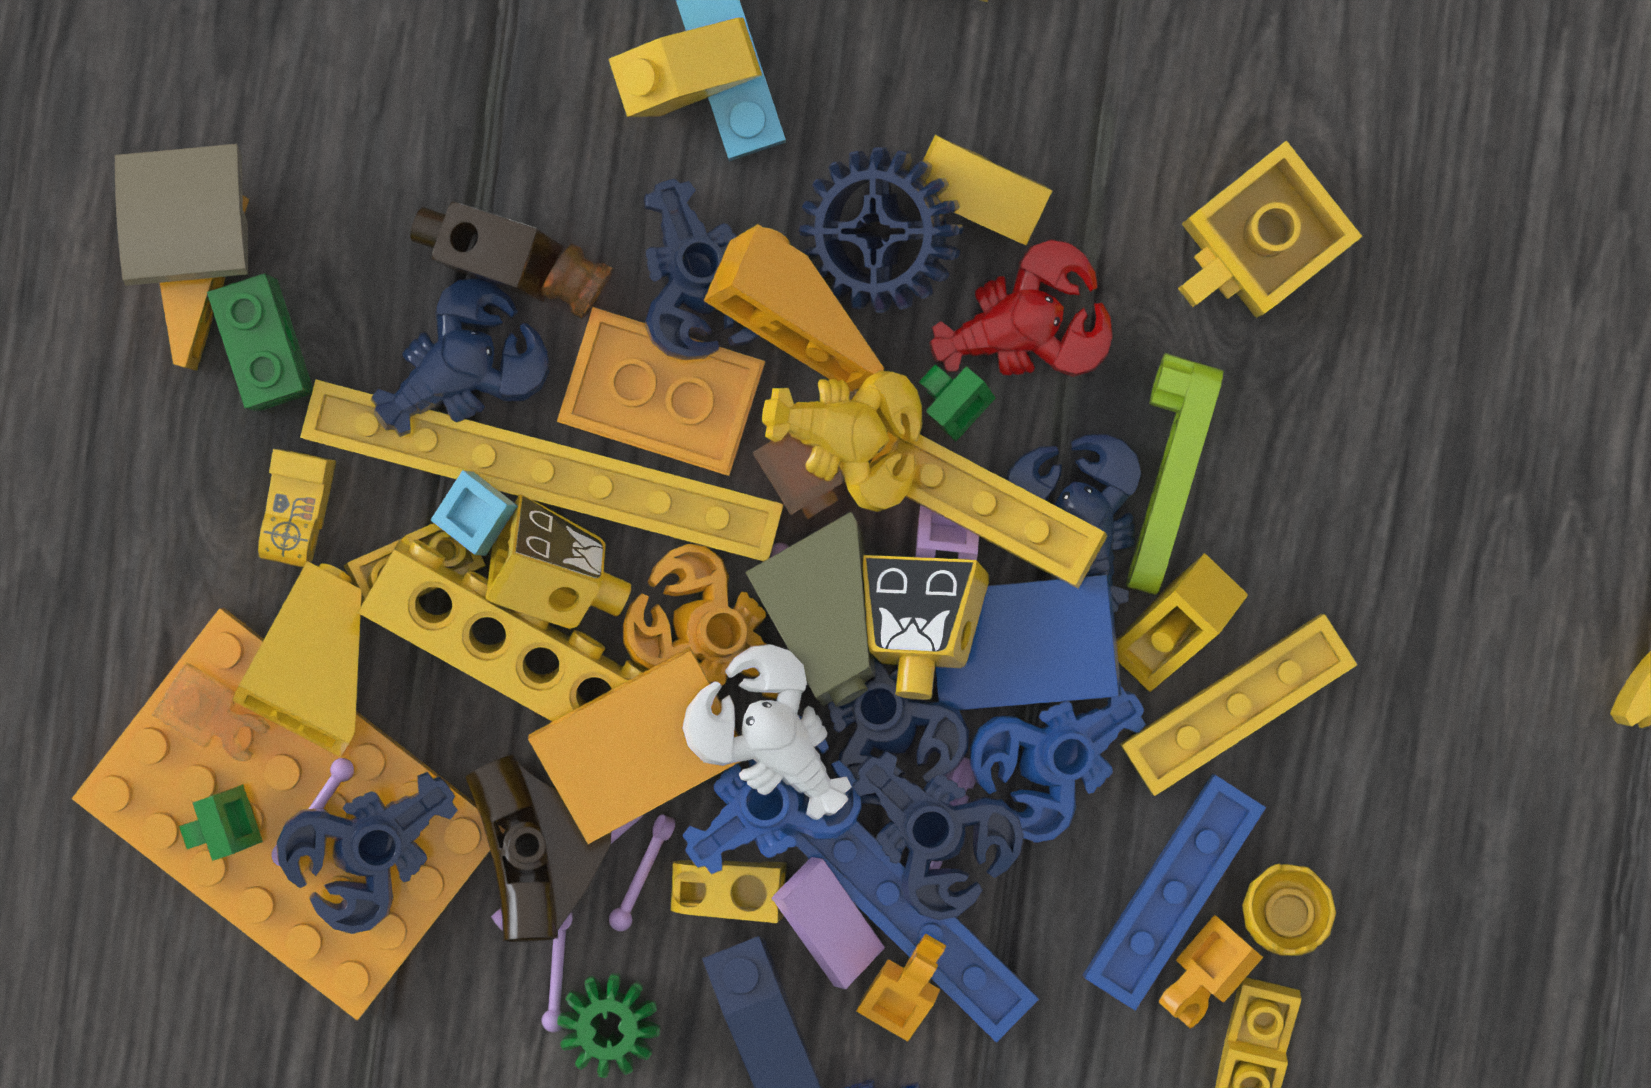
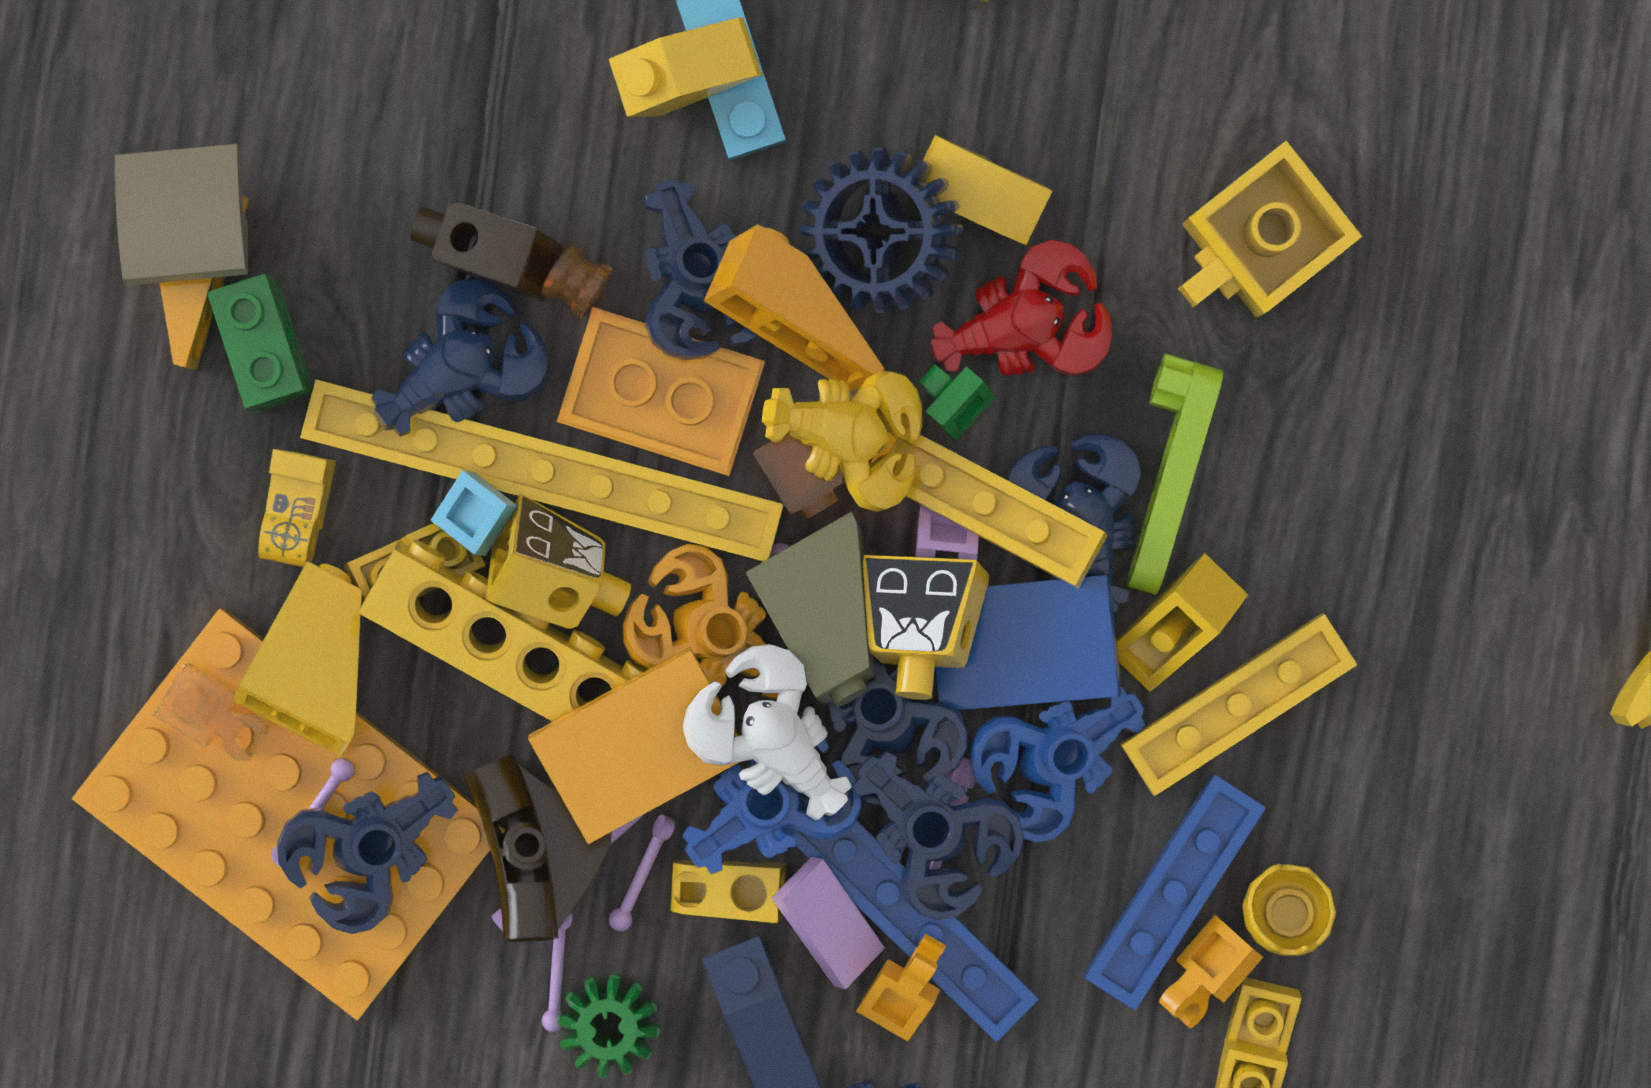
green tile [179,785,263,861] -> none

